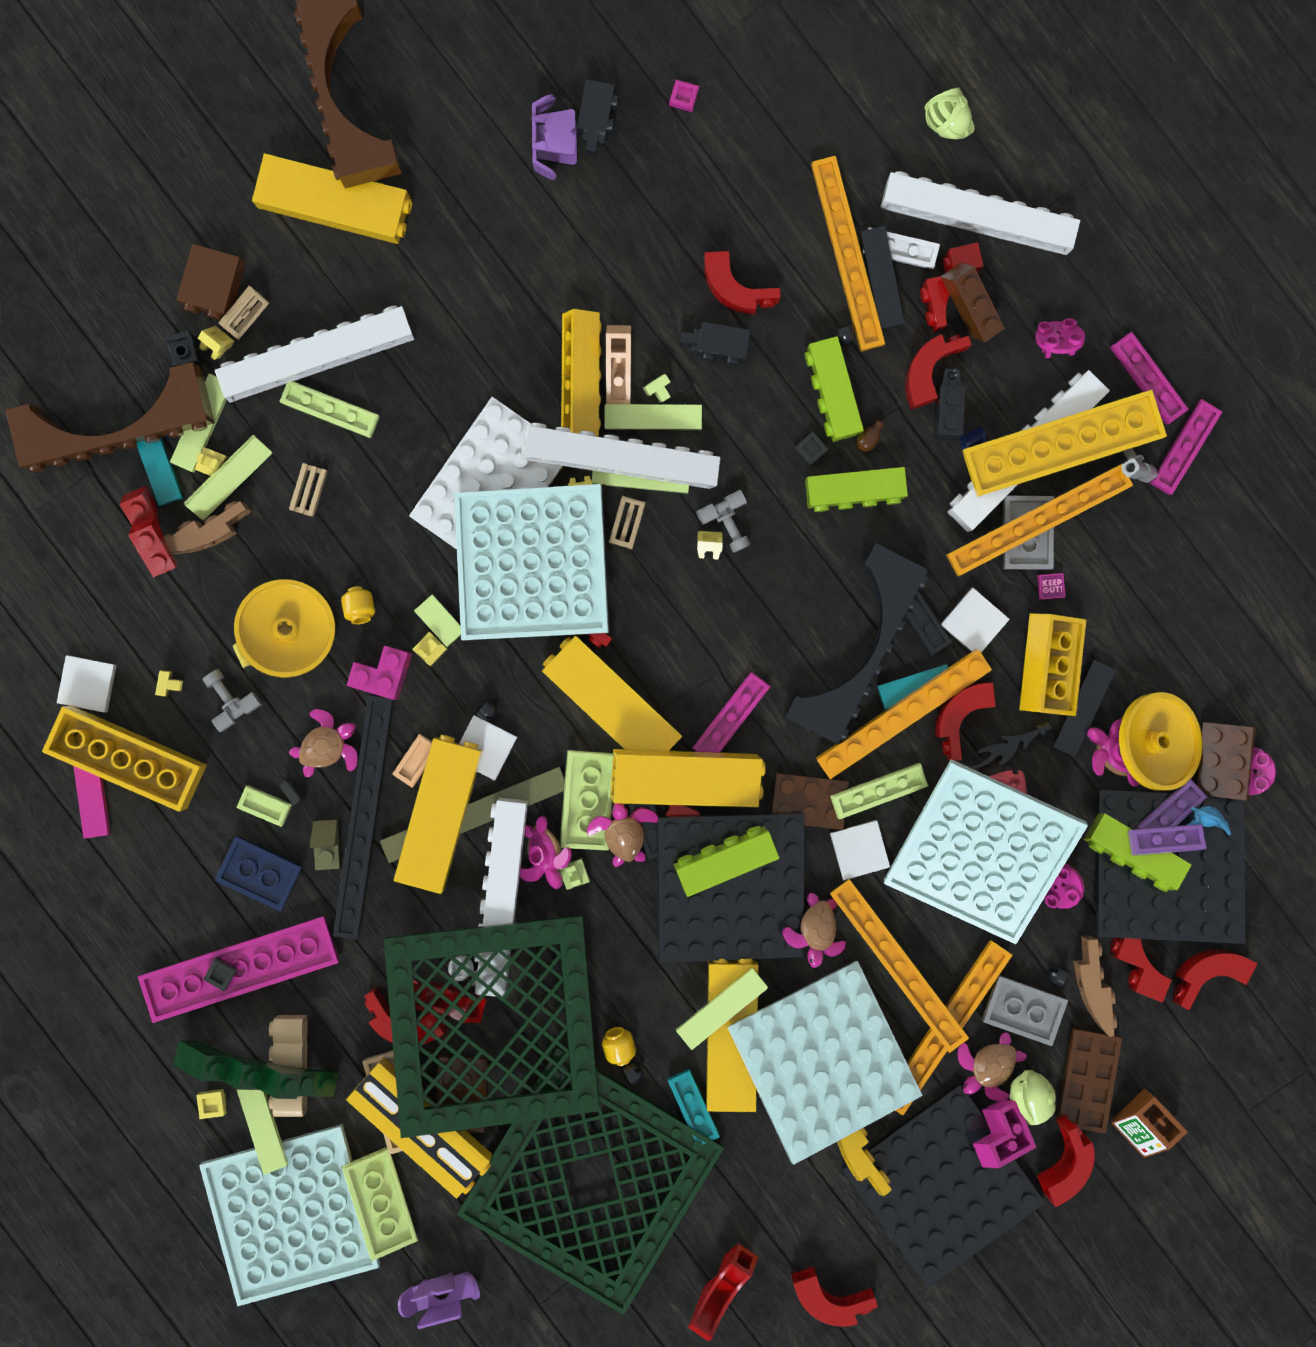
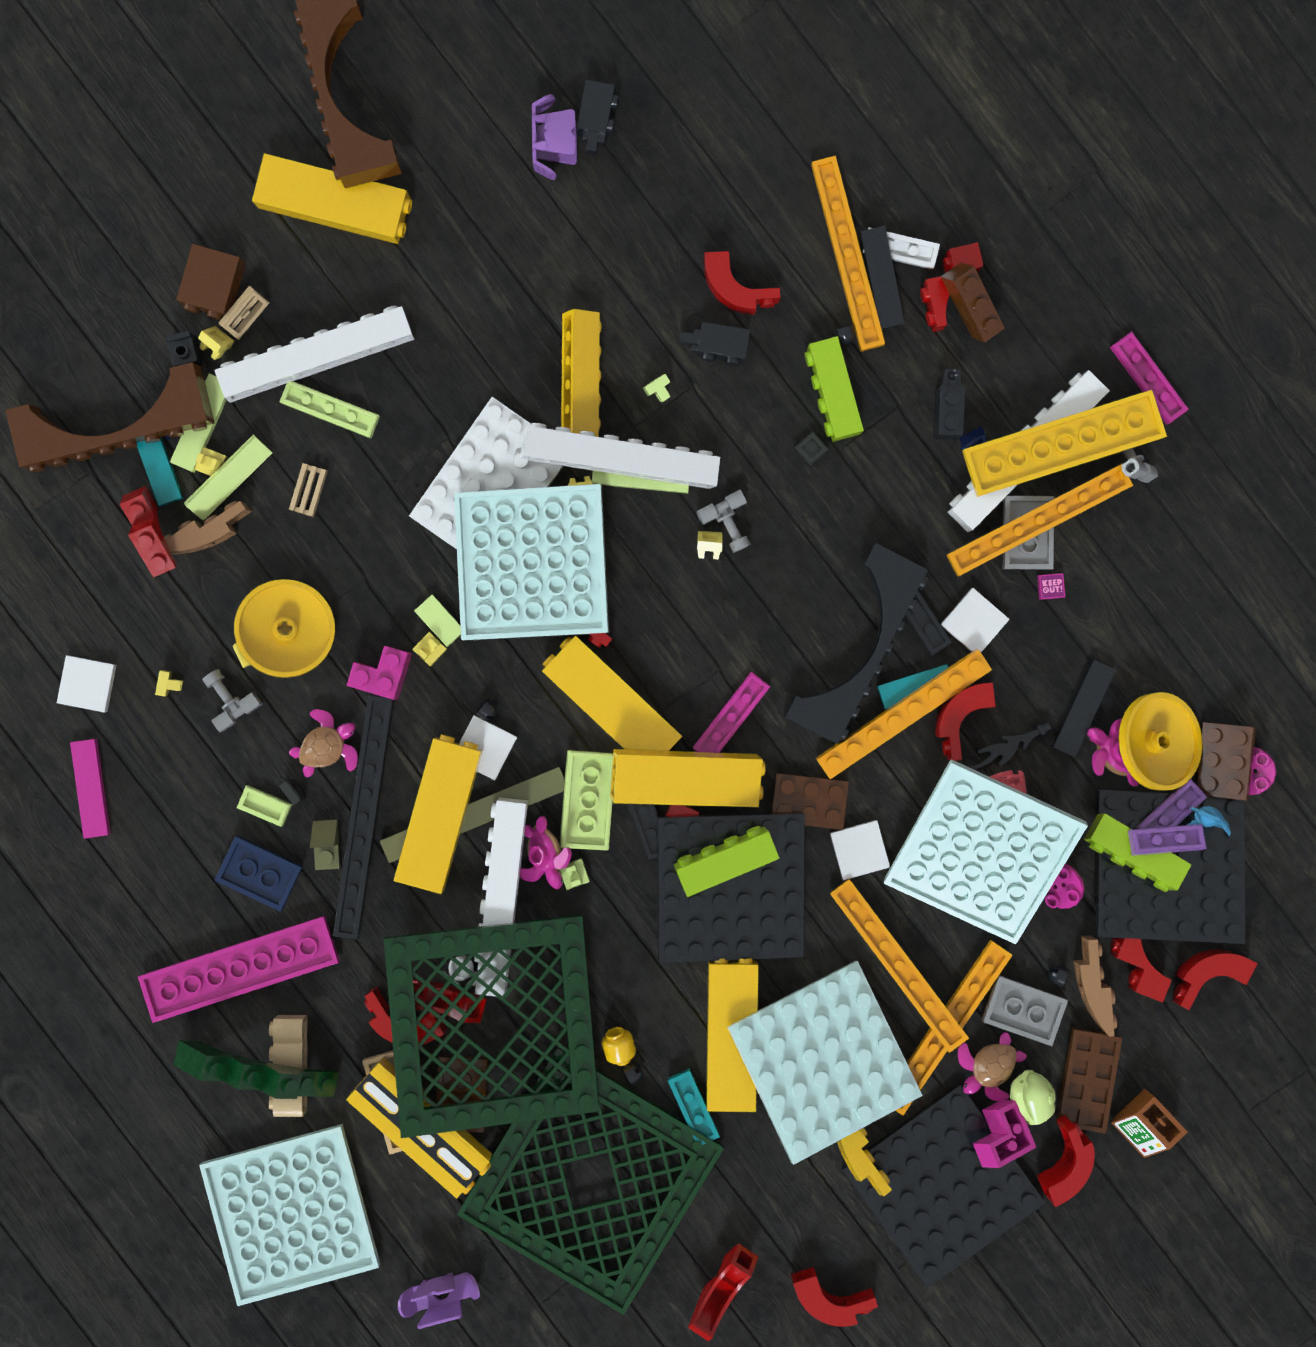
yellow brick [42,706,207,812] -> none
light yellow tile [196,1089,227,1119] -> none
pearl dark grey tile [203,957,238,991] -> none
yellowish green tile [237,1090,289,1175] -> none
yellow head [341,586,375,624] -> none
yellowish green tile [341,1147,418,1261] -> none
light nougat tile [393,734,432,788] -> none
animal [587,803,657,867] -> none
yellowish green tile [605,404,702,430] -> none
light nougat slope [606,325,631,404] -> none
tan tile [609,496,646,549] -> none
dark pink tile [669,80,699,112] -> none
yellowish green tile [676,968,768,1050] -> none
animal [783,893,846,968] -> none
lime brick [805,467,908,512] -> none
yellowish green tile [830,763,928,819] -> none
reddish brown cylinder [856,420,884,452] -> none
white brick [880,171,1080,255] -> none
red arch [905,335,972,409] -> none
yellowish green helmet [924,87,975,139] -> none
yellow slope [1019,614,1086,716] -> none
dark pink plate [1035,318,1085,358] -> none
dark pink tile [1149,399,1222,495] -> none

